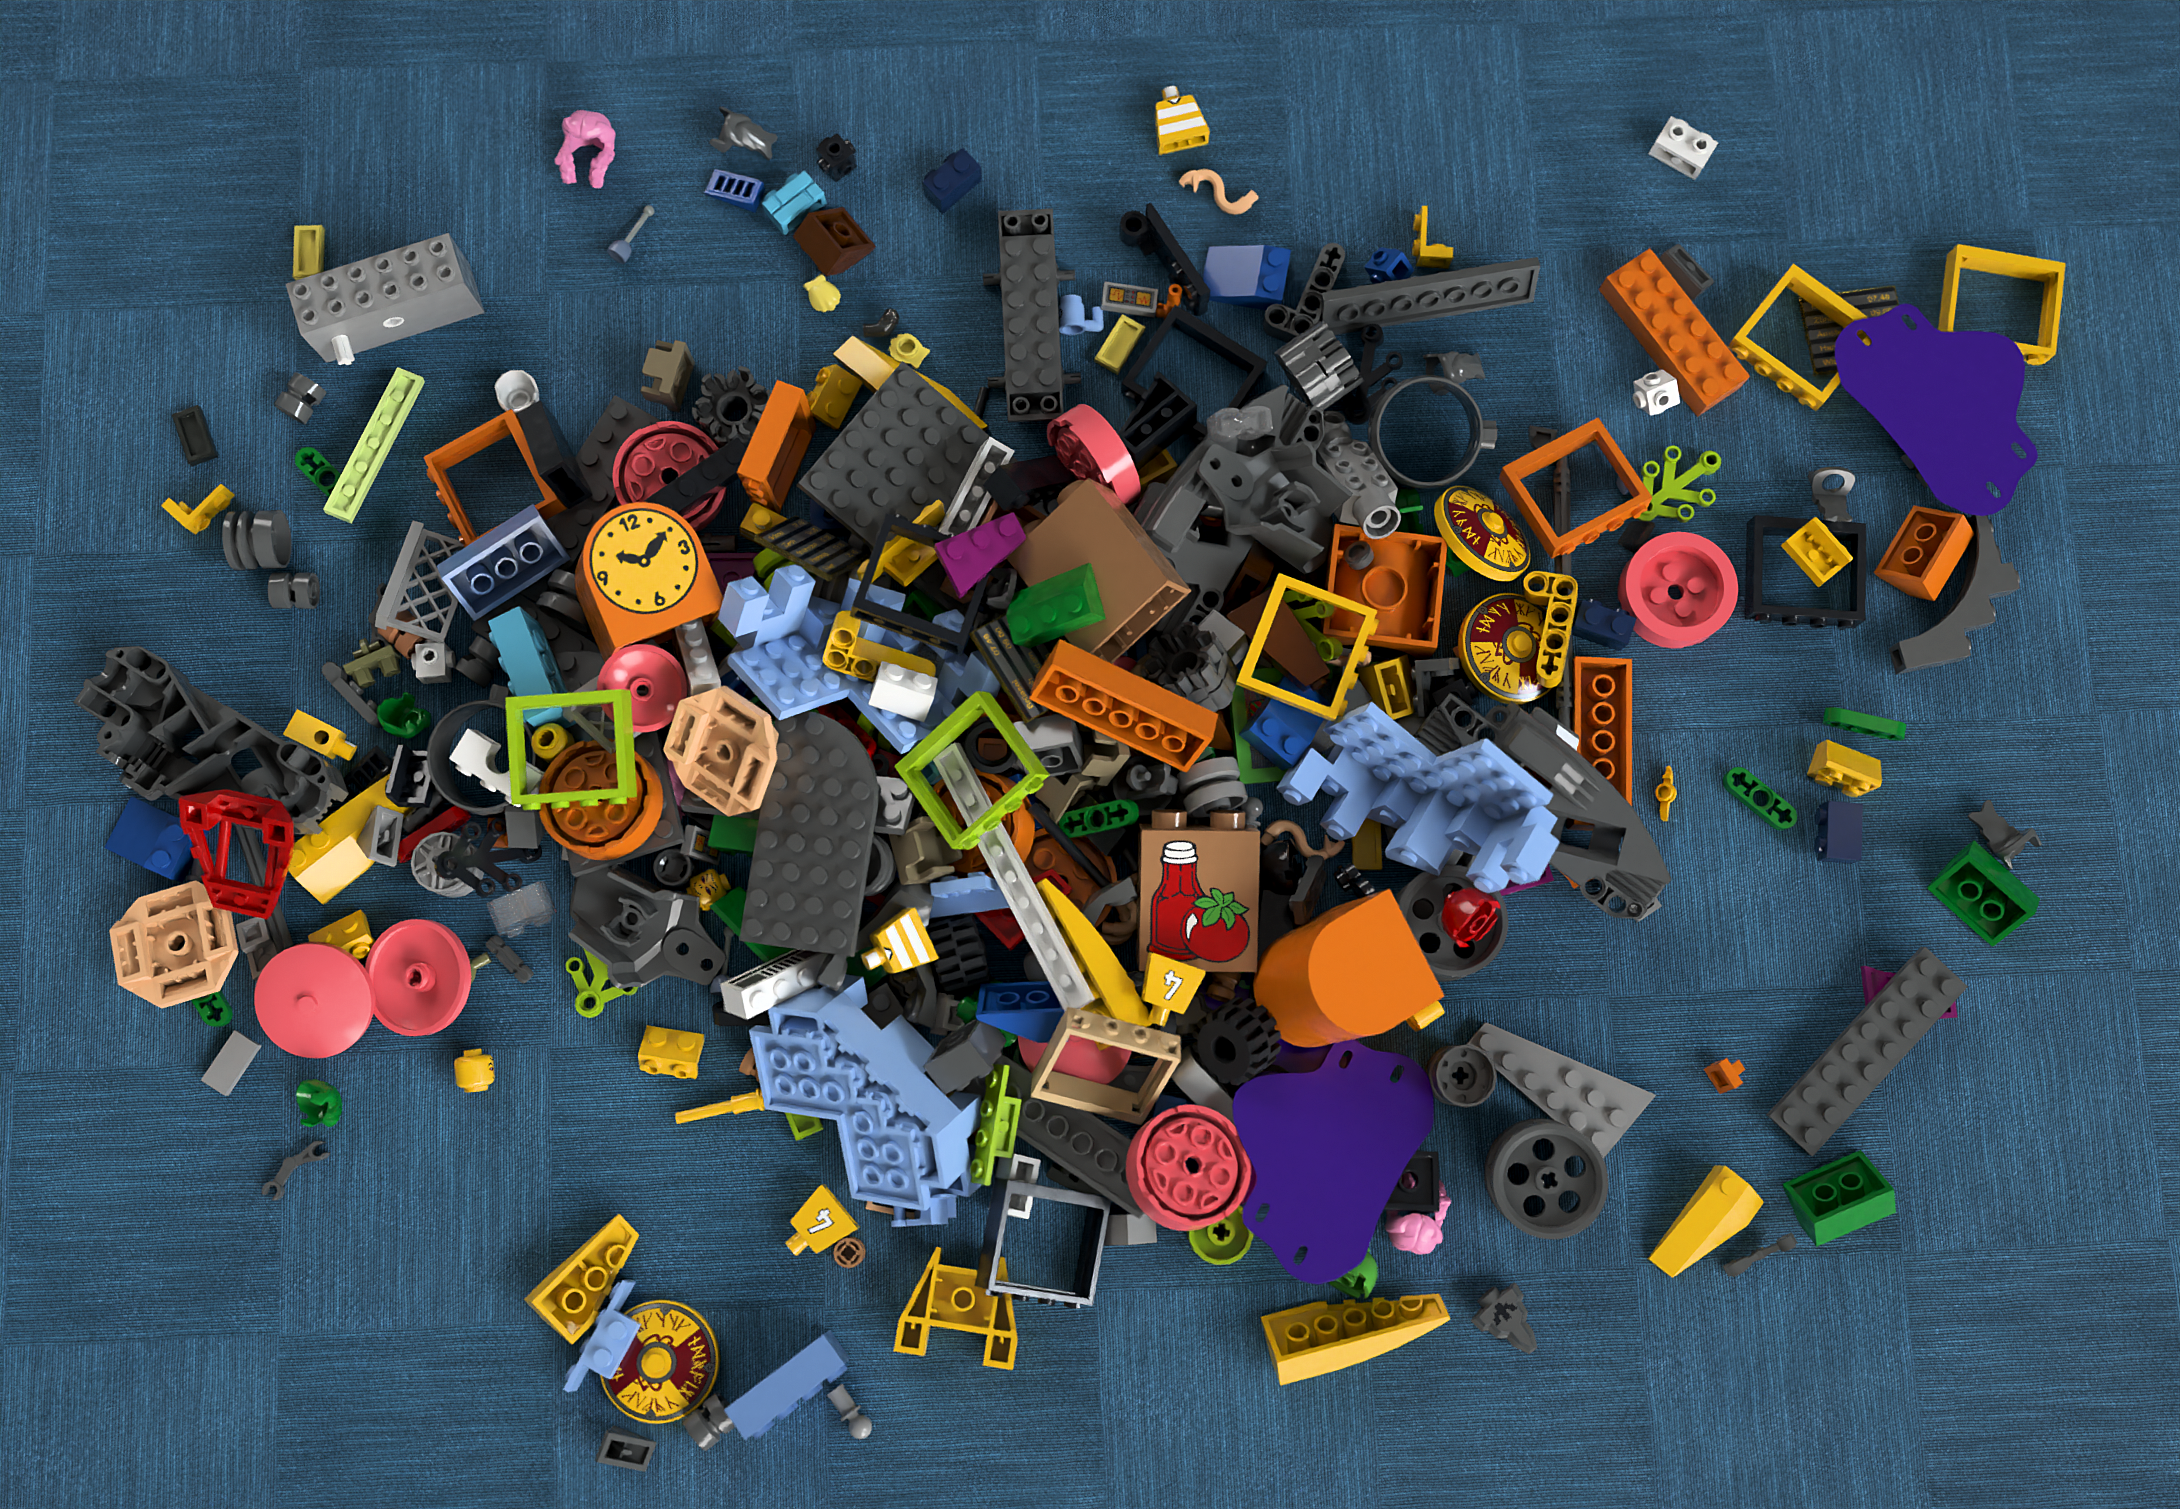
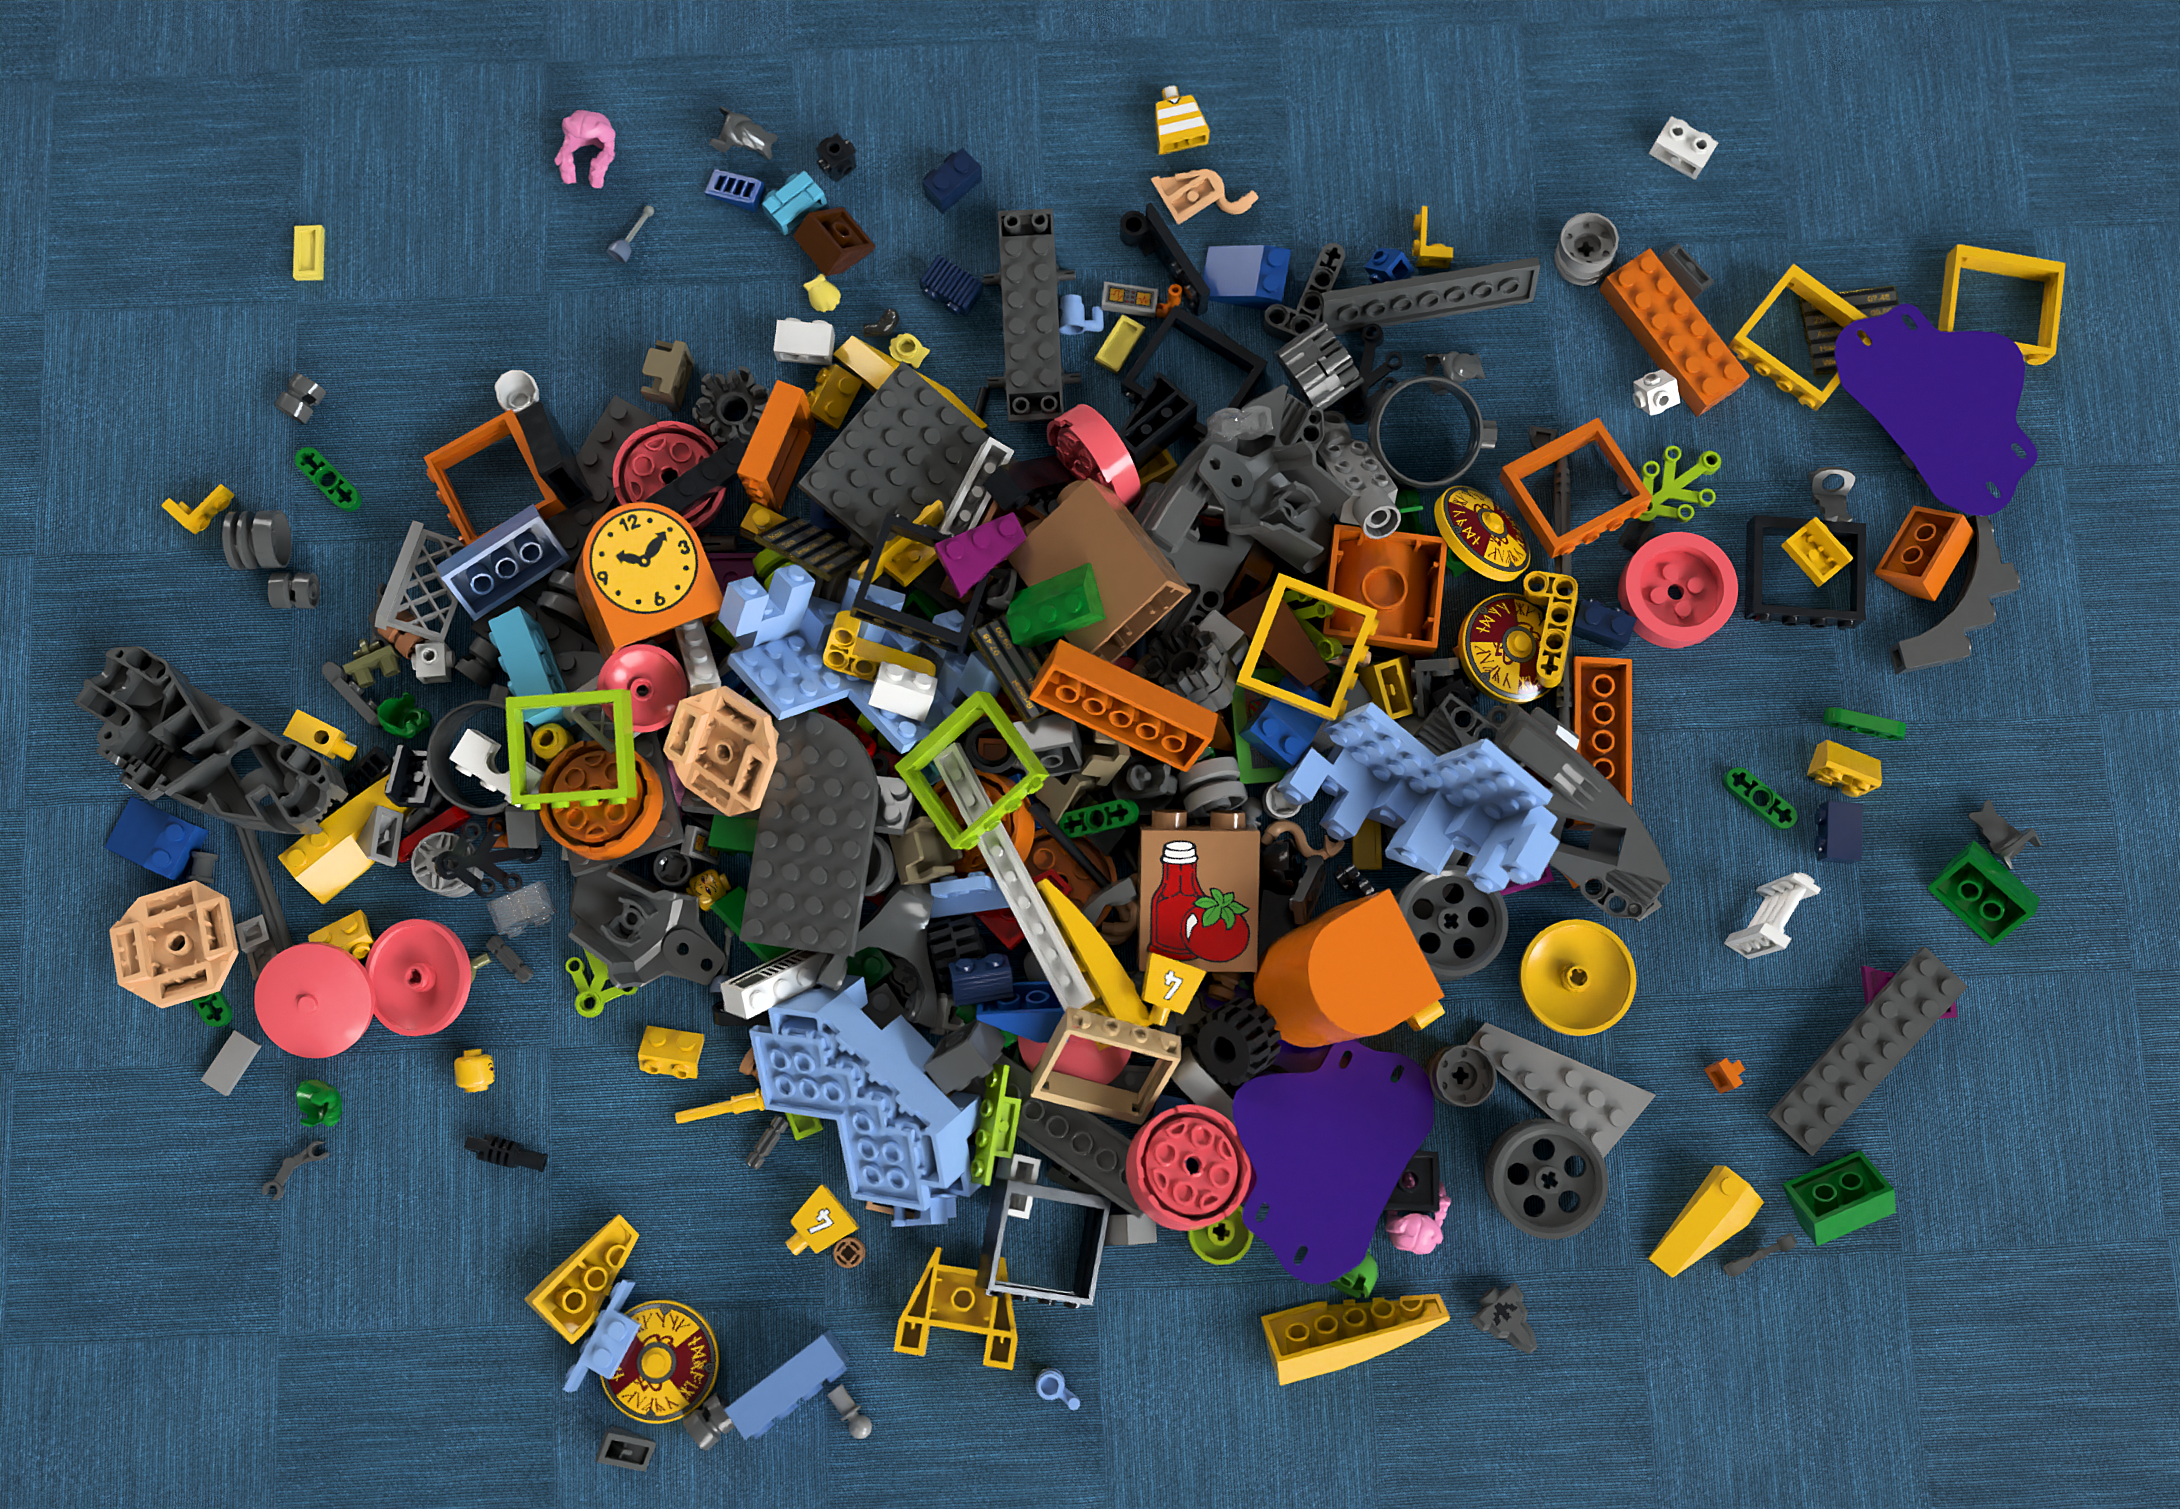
pearl dark grey tile [172,405,218,467] -> none
red windscreen [179,789,294,919] -> none
light grey piece [286,233,485,365] -> none
yellowish green plate [323,367,425,524] -> none
yellow torso [861,908,939,973] -> none
dark grey tile [1344,541,1374,570] -> none
red cylinder [1441,887,1501,947] -> none
yellow piece [1655,766,1677,822] -> none
none -> black hinge [464,1134,548,1172]
none -> dark grey axle [745,1115,789,1169]
none -> white brick [774,318,835,366]
none -> dark blue brick [919,255,984,317]
none -> dark blue brick [948,954,1014,1007]
none -> light blue piece [1036,1367,1080,1410]
none -> light nougat wing [1151,170,1224,225]
none -> white wheel [1261,782,1302,819]
none -> yellow dish [1518,919,1636,1036]
none -> light grey wheel [1554,212,1619,286]
none -> white fence [1724,872,1821,959]

